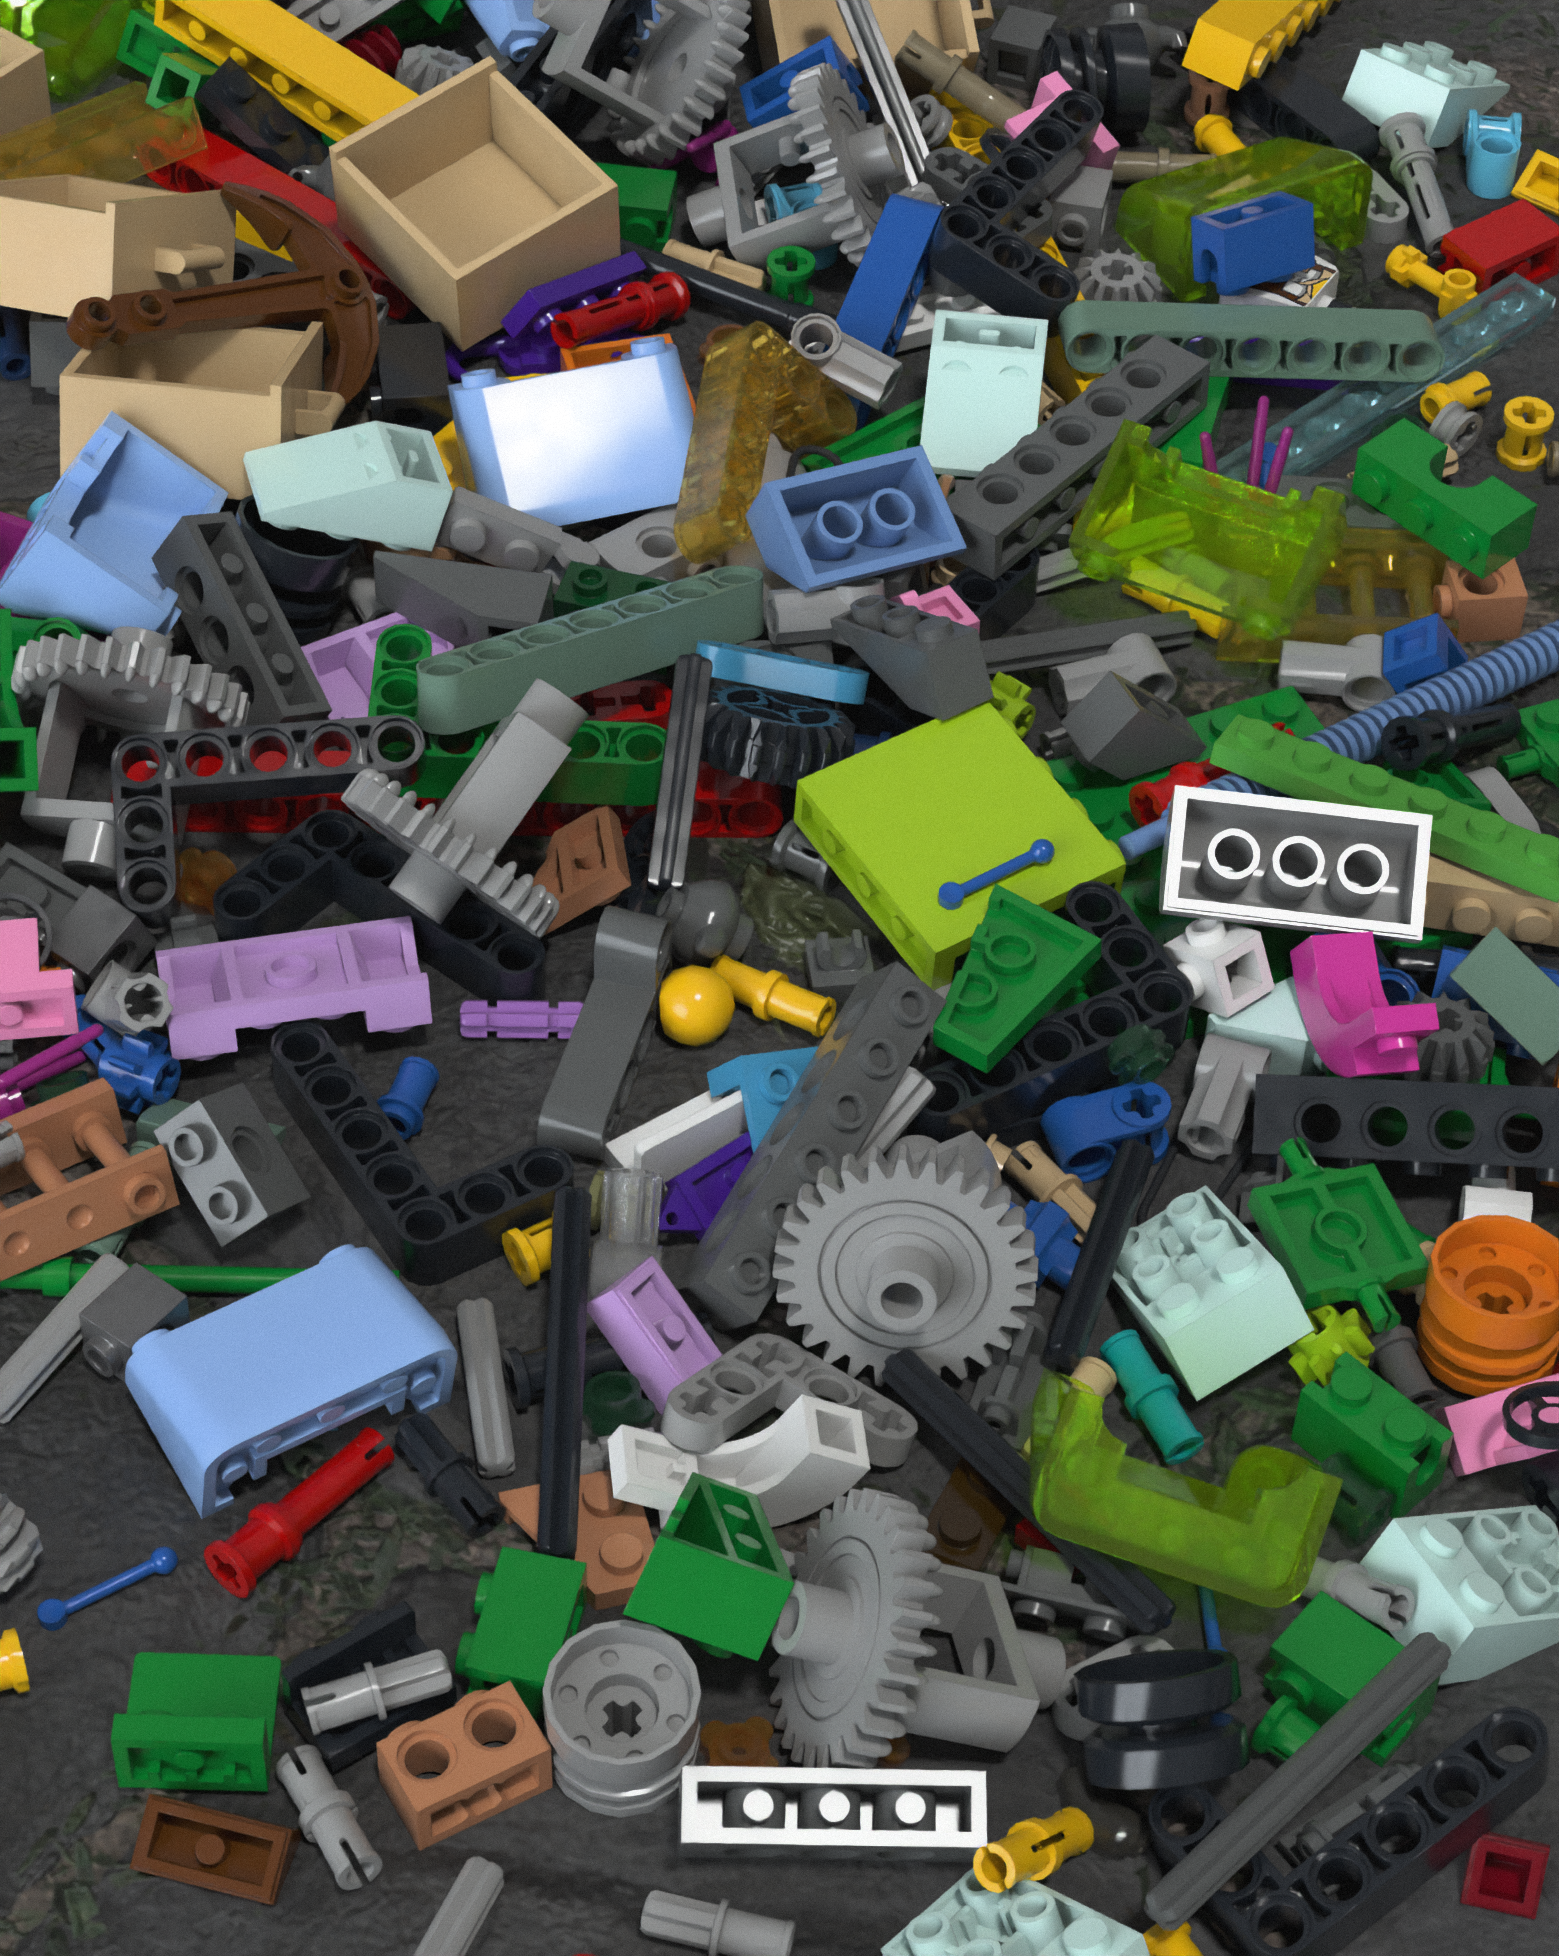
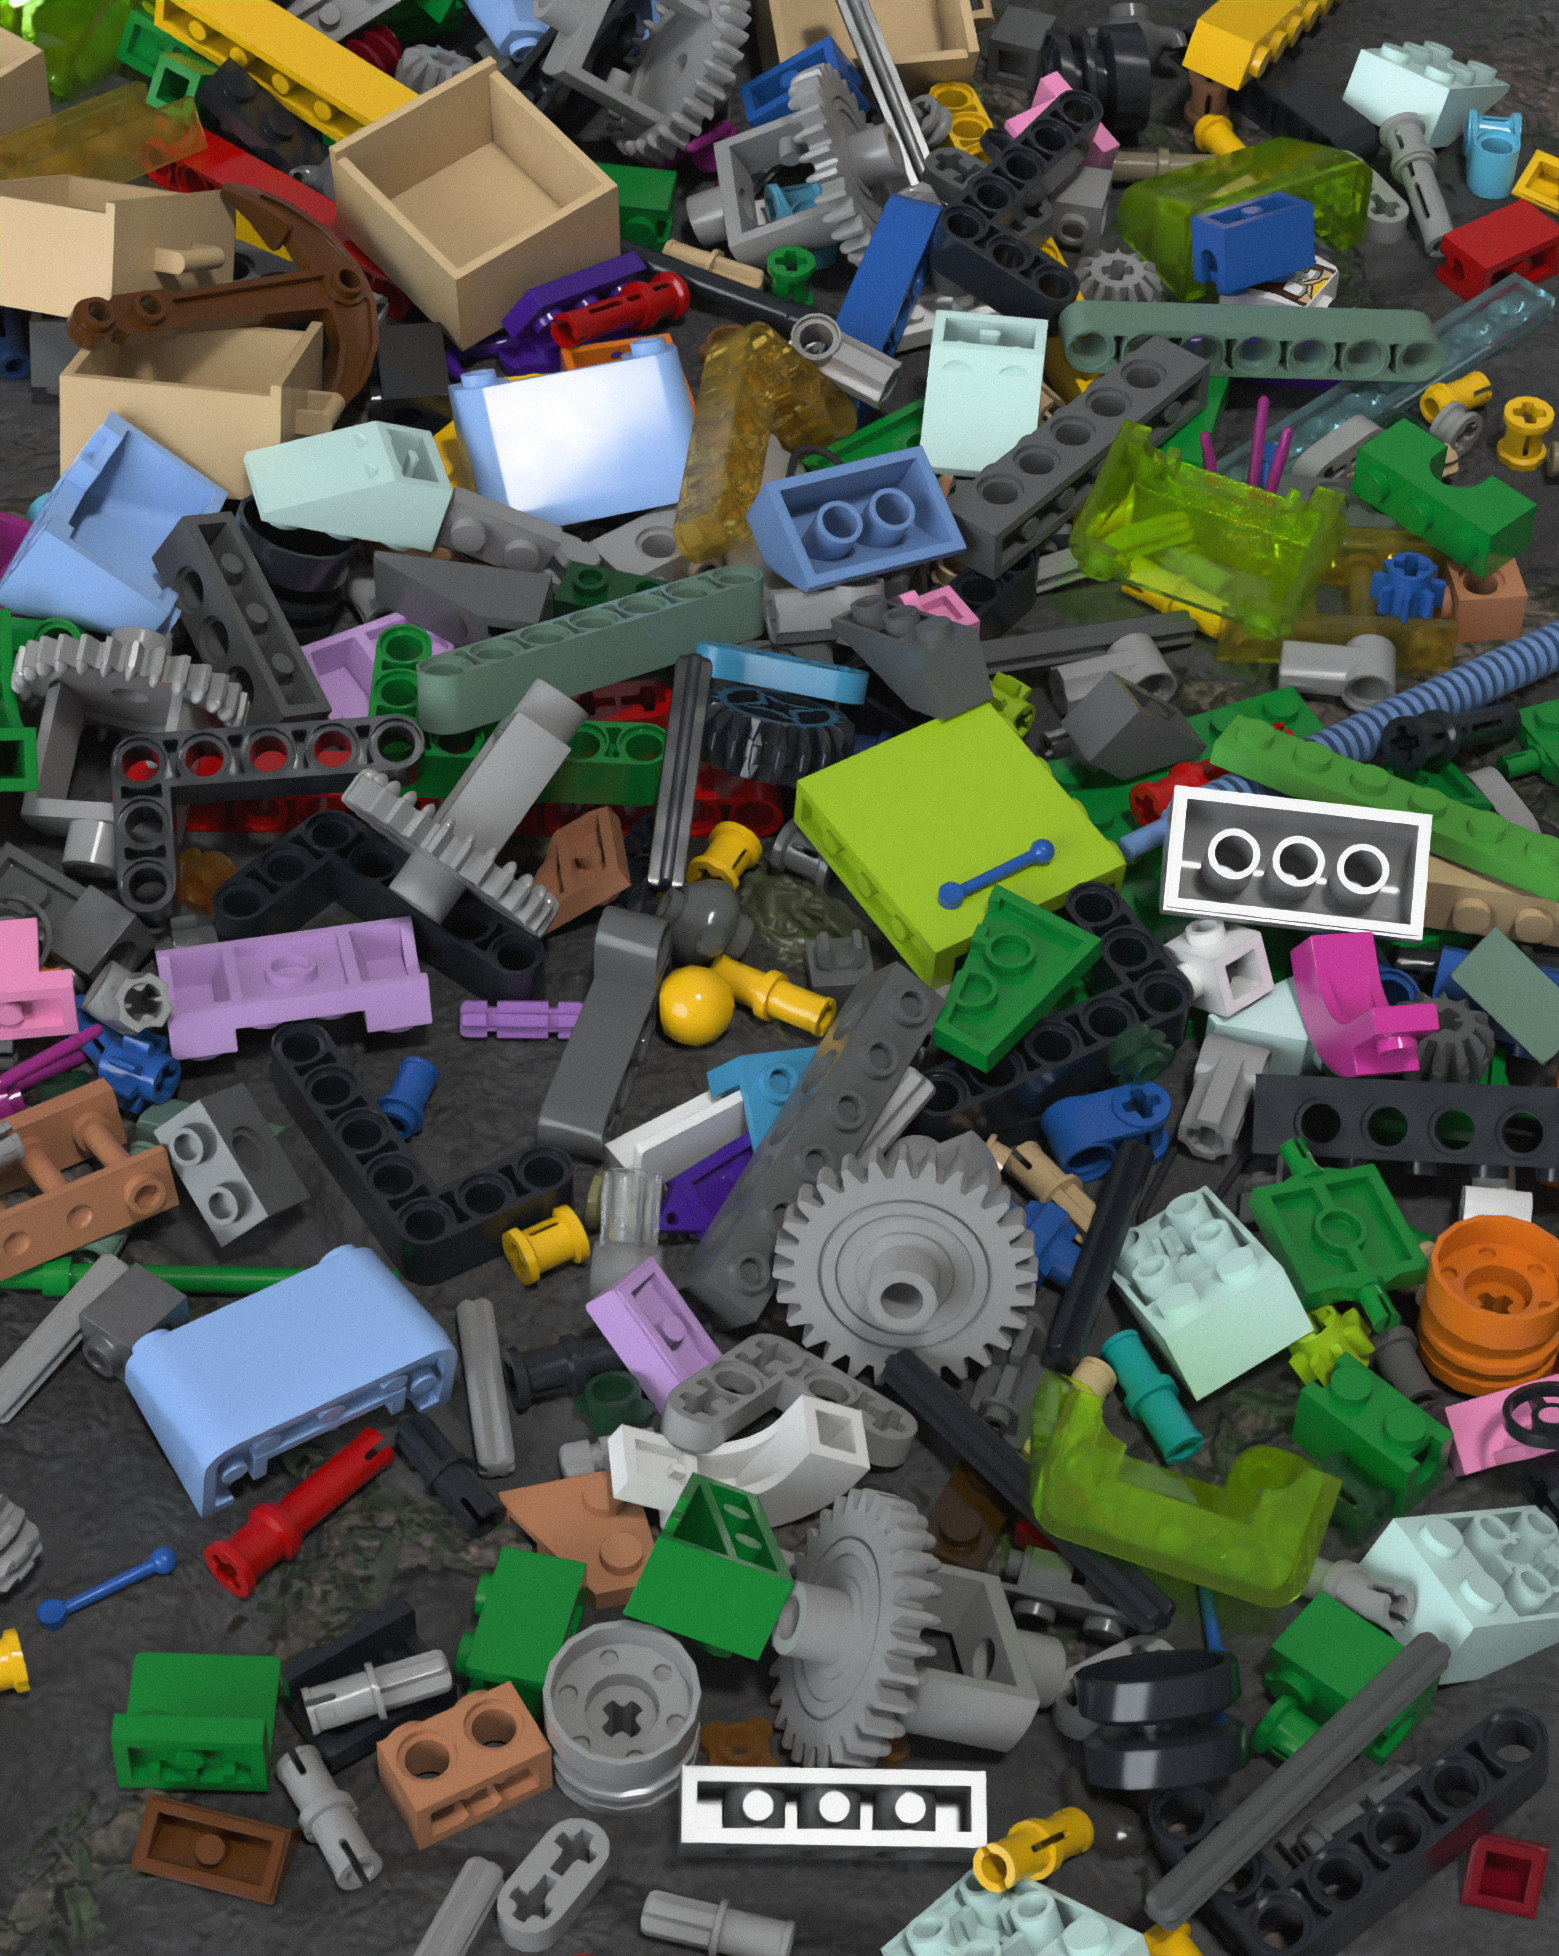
black axle [537,1186,592,1560] -> none
dark tan pin [895,29,1027,135] -> none
blue panel [1383,613,1468,694] -> none
yellow bar [1385,244,1478,323] -> none
none -> light grey beam [497,1818,610,1952]
none -> yellow bush [685,821,762,892]
none -> light grey beam [1291,414,1385,479]
none -> blue gear [1369,552,1446,626]

